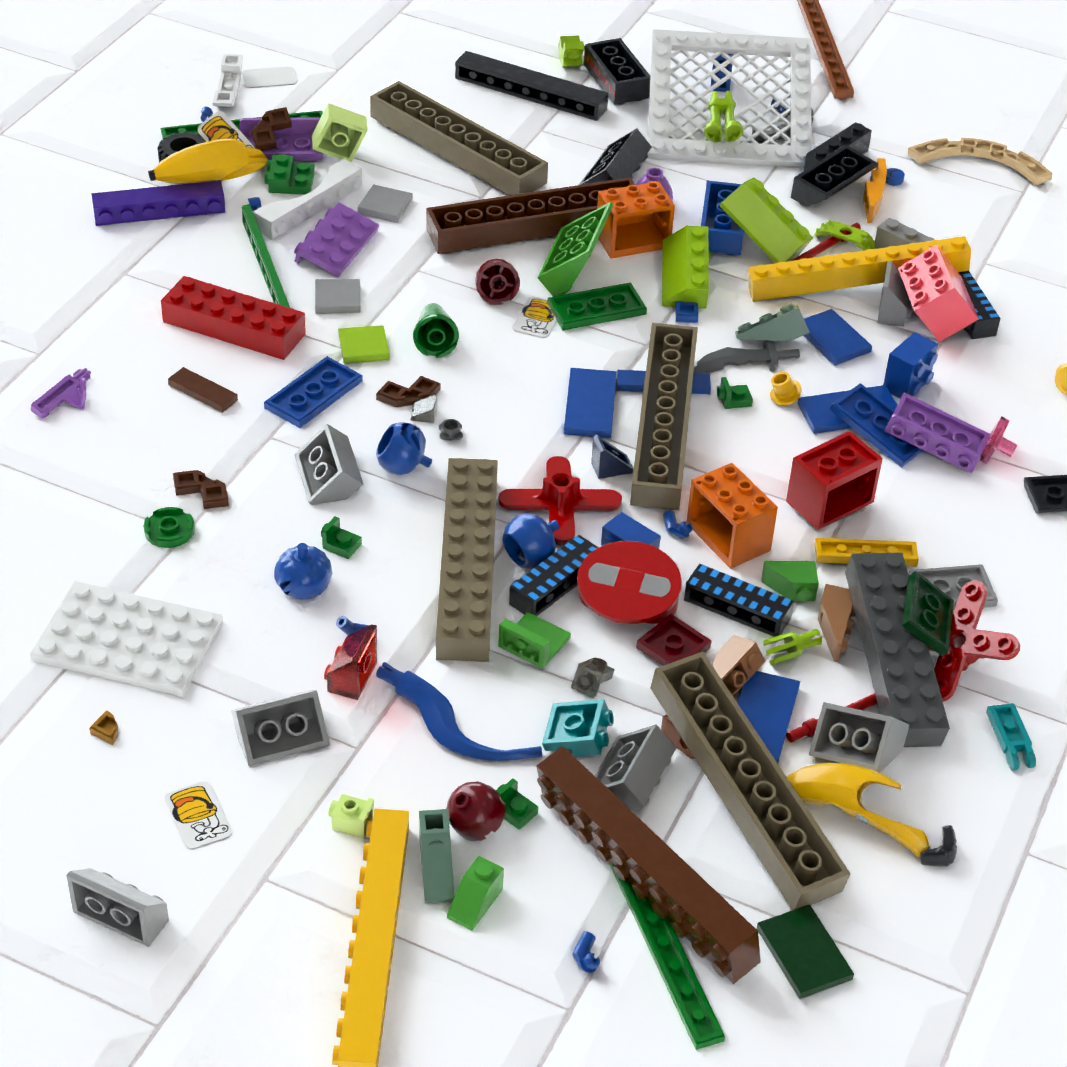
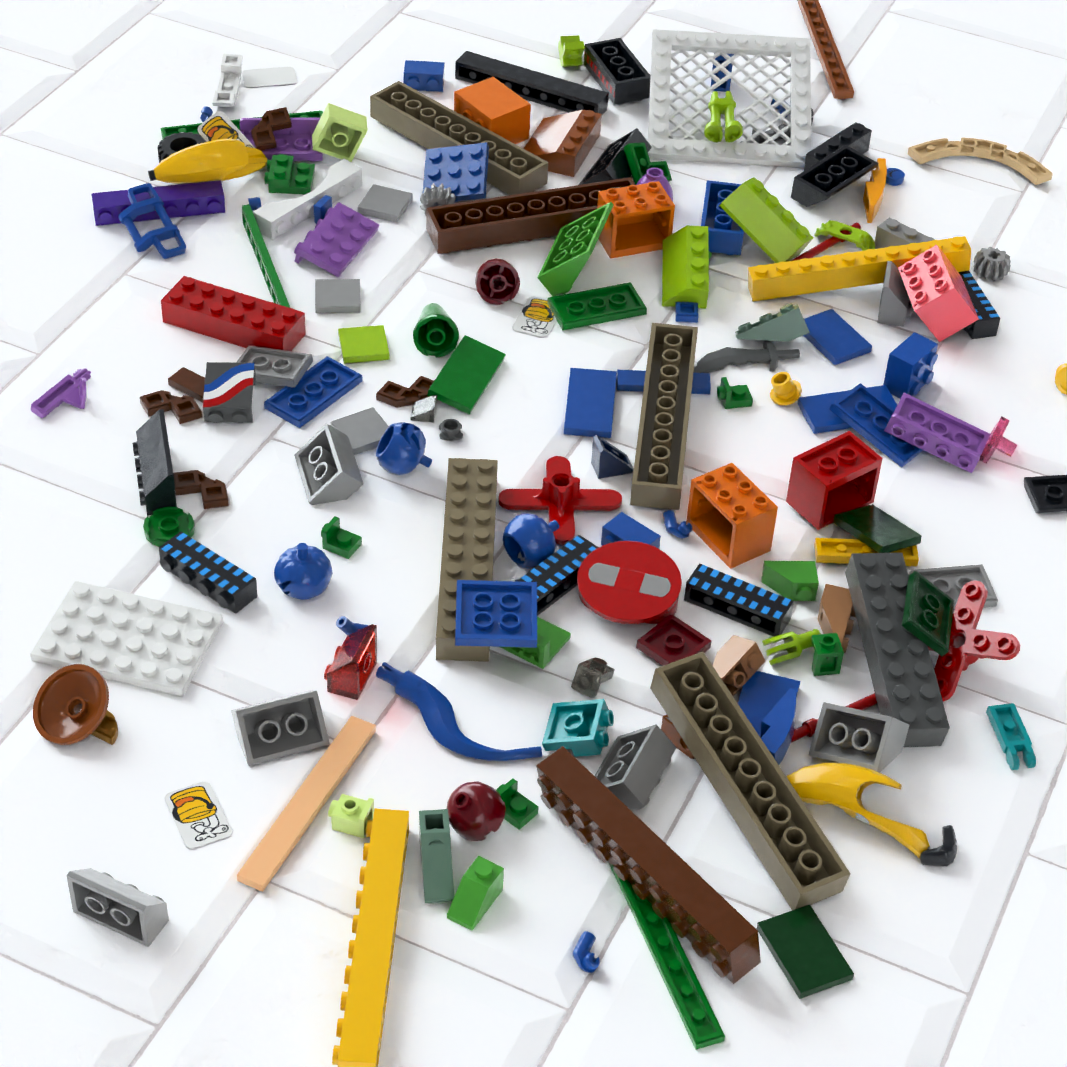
none -> dark orange dish [33,664,109,745]
none -> blue bar [118,183,186,259]
none -> slope [132,409,177,516]
none -> reddish brown tile [139,390,202,424]
none -> black brick [159,532,258,614]
none -> panel [203,362,256,423]
none -> light grey tile [236,346,313,387]
none -> light nougat tile [237,715,376,892]
none -> blue tile [314,195,332,224]
none -> light grey tile [330,407,389,455]
none -> blue brick [403,60,445,92]
none -> light grey gear [420,183,456,216]
none -> plate [422,142,489,202]
none -> green tile [427,335,506,415]
none -> orange container [454,77,531,144]
none -> blue plate [455,580,537,648]
none -> dark orange slope [523,110,602,177]
none -> green brick [624,143,672,185]
none -> blue slope [761,688,796,765]
none -> green bracket [811,633,844,676]
none -> dark green tile [833,504,922,553]
none -> light grey gear [973,246,1011,281]

